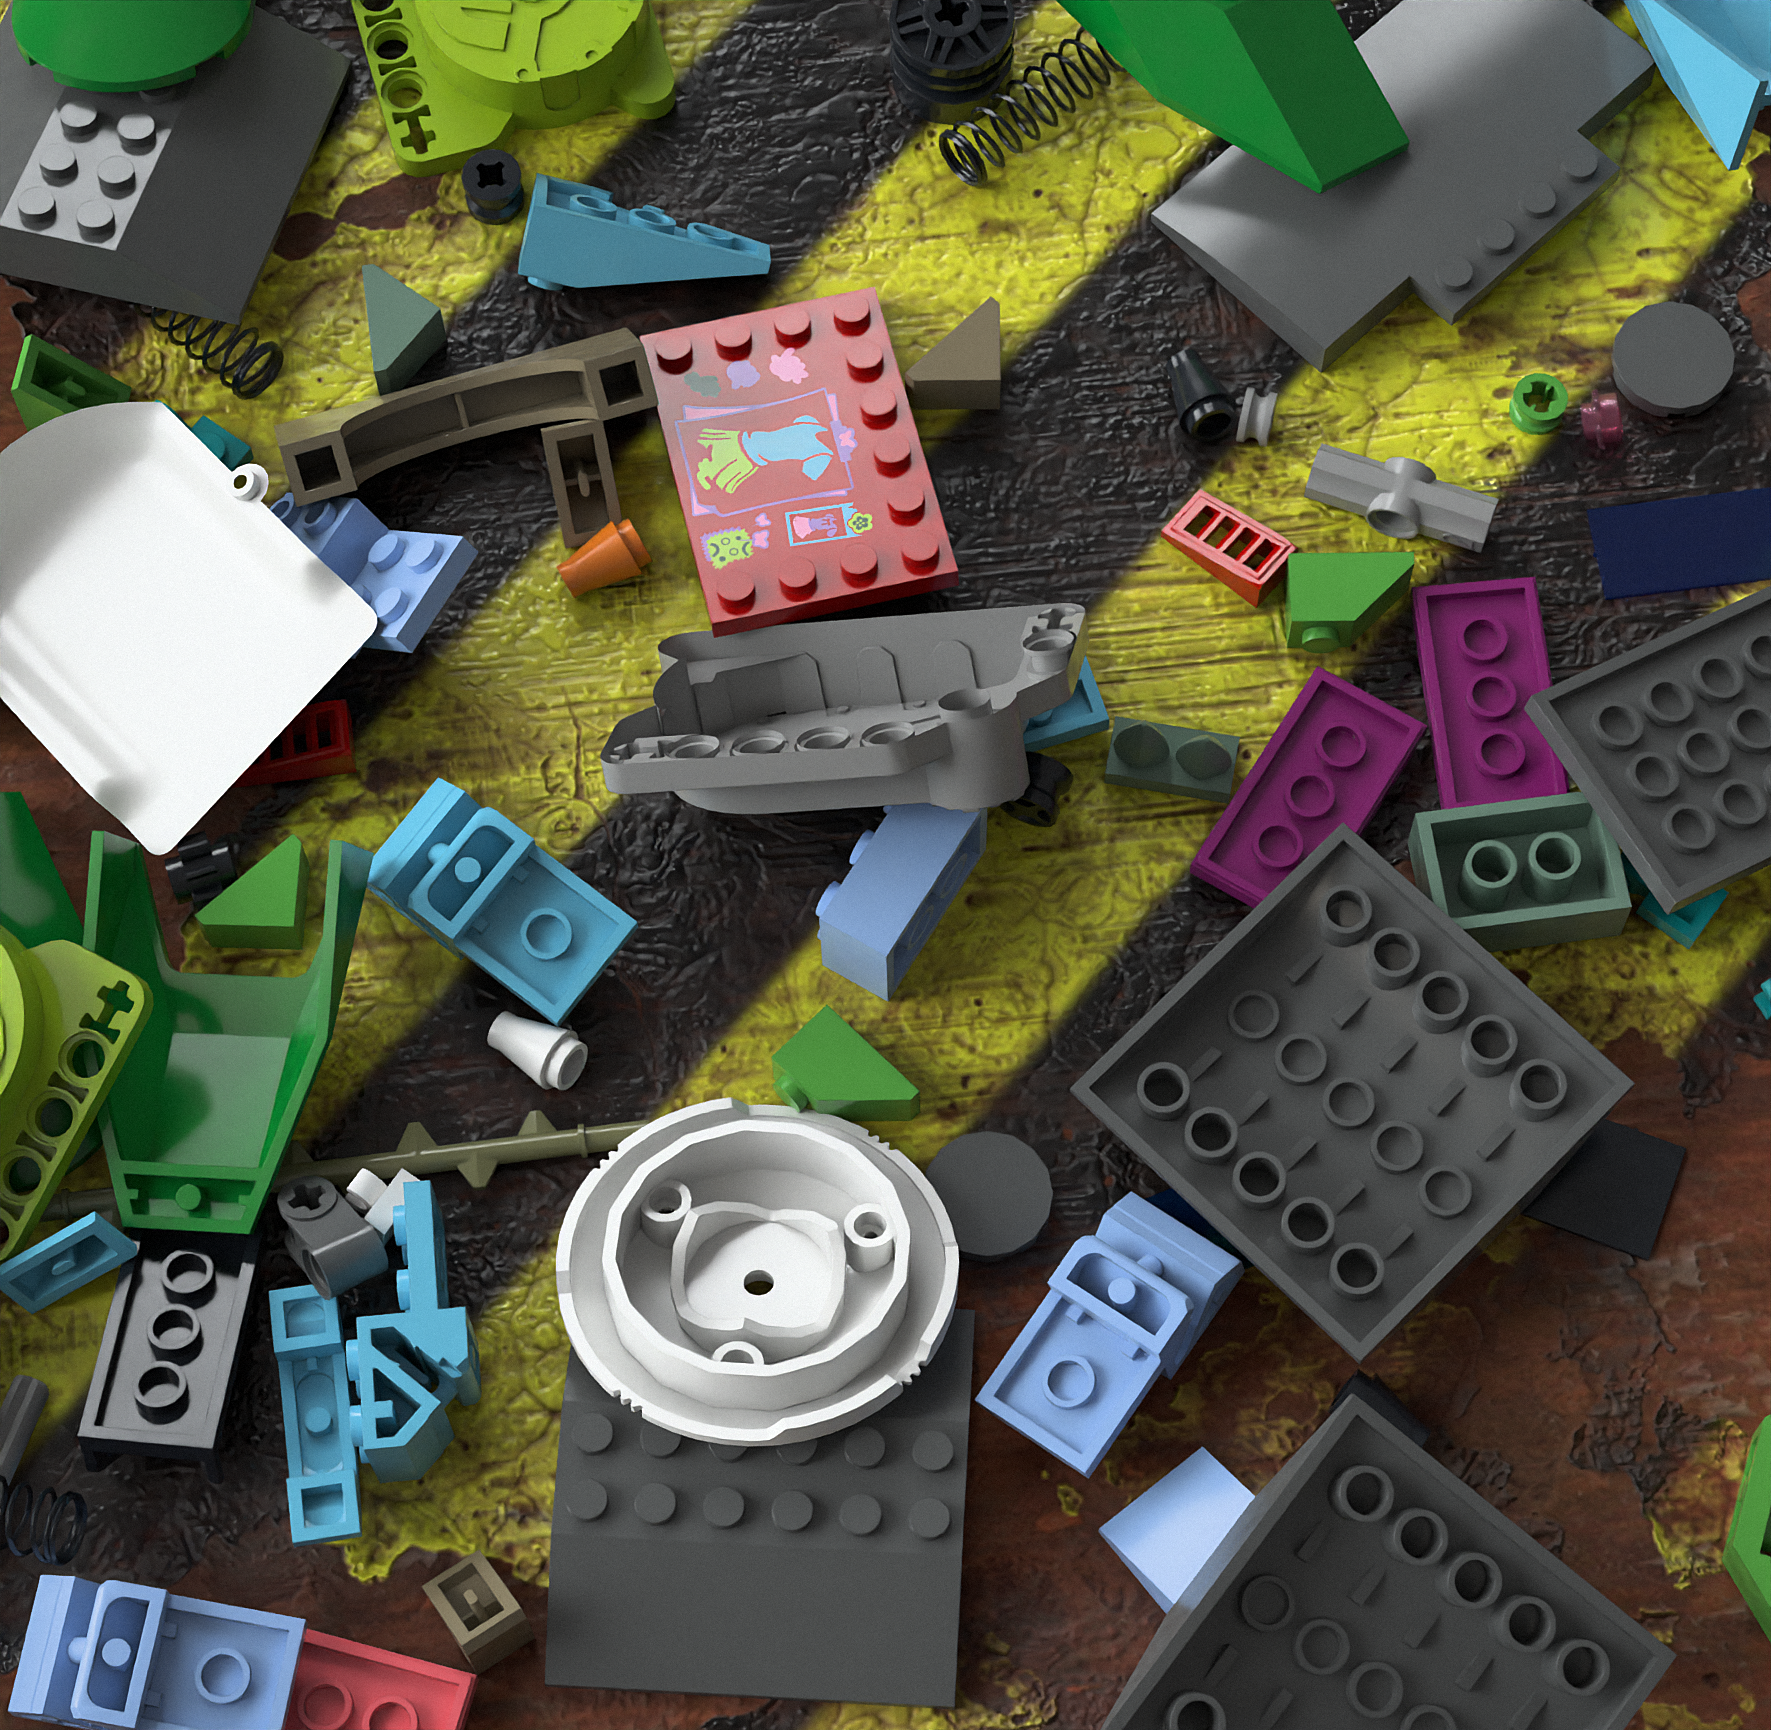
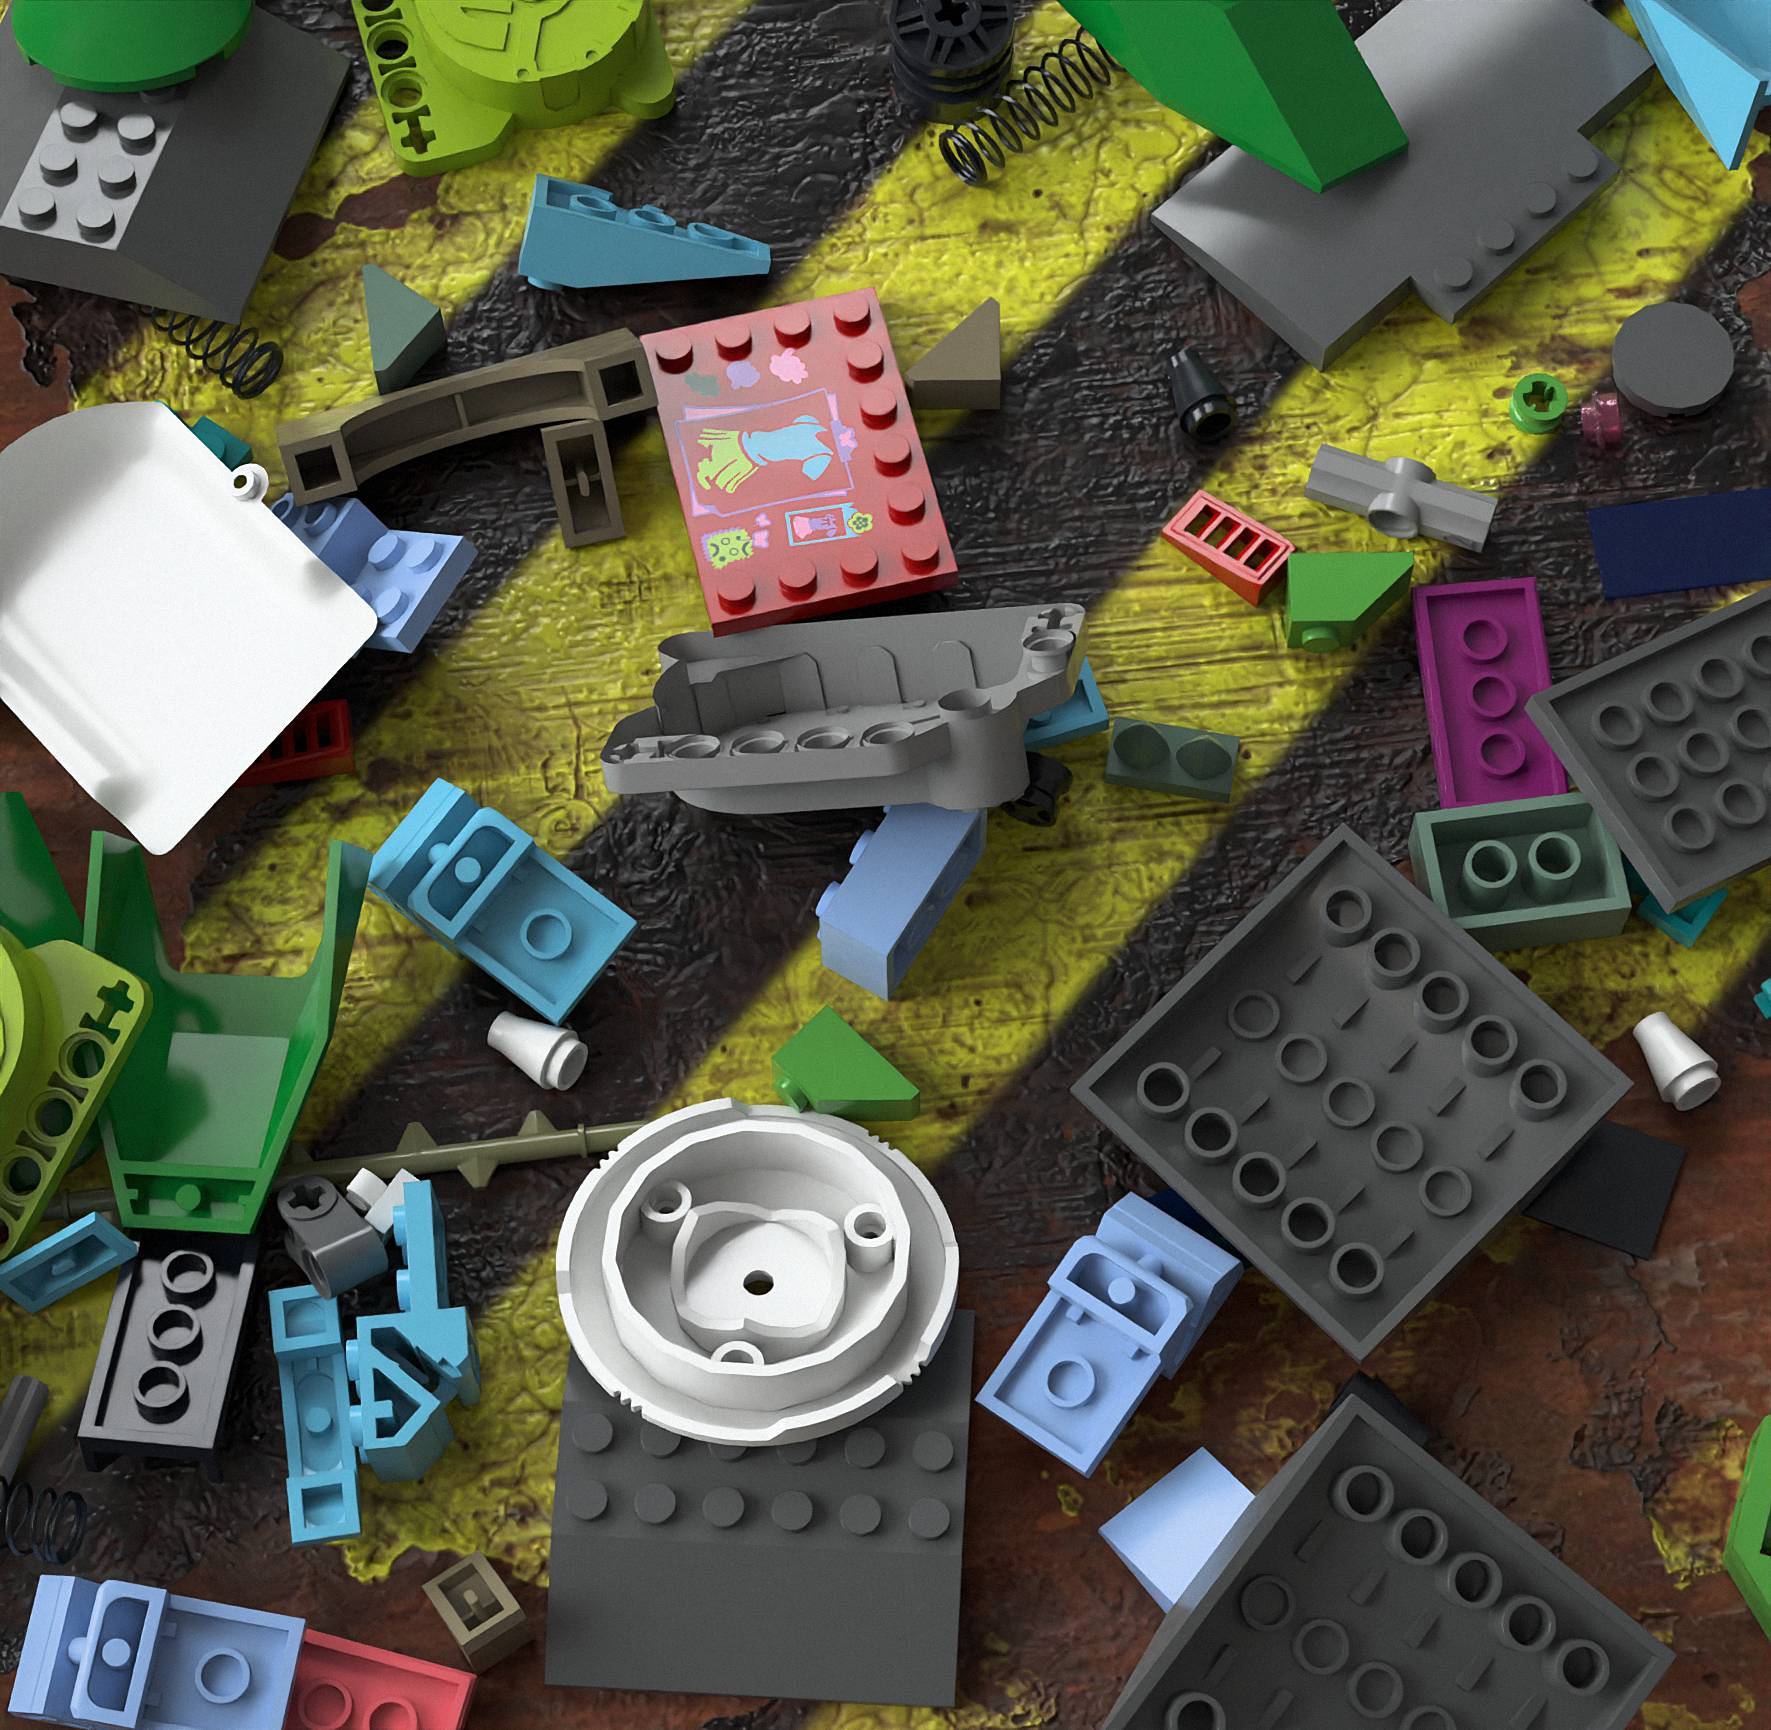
bright green slope [11,334,132,432] -> none
black gear [164,830,239,912] -> none
bright green slope [194,834,310,950] -> none
black wheel [461,149,525,225] -> none
orange cone [556,518,653,598] -> none
dark grey tile [925,1131,1053,1263] -> none
magenta piece [1189,666,1427,908] -> none
light grey bush [1236,387,1278,447] -> none
none -> white cone [1633,1012,1721,1111]

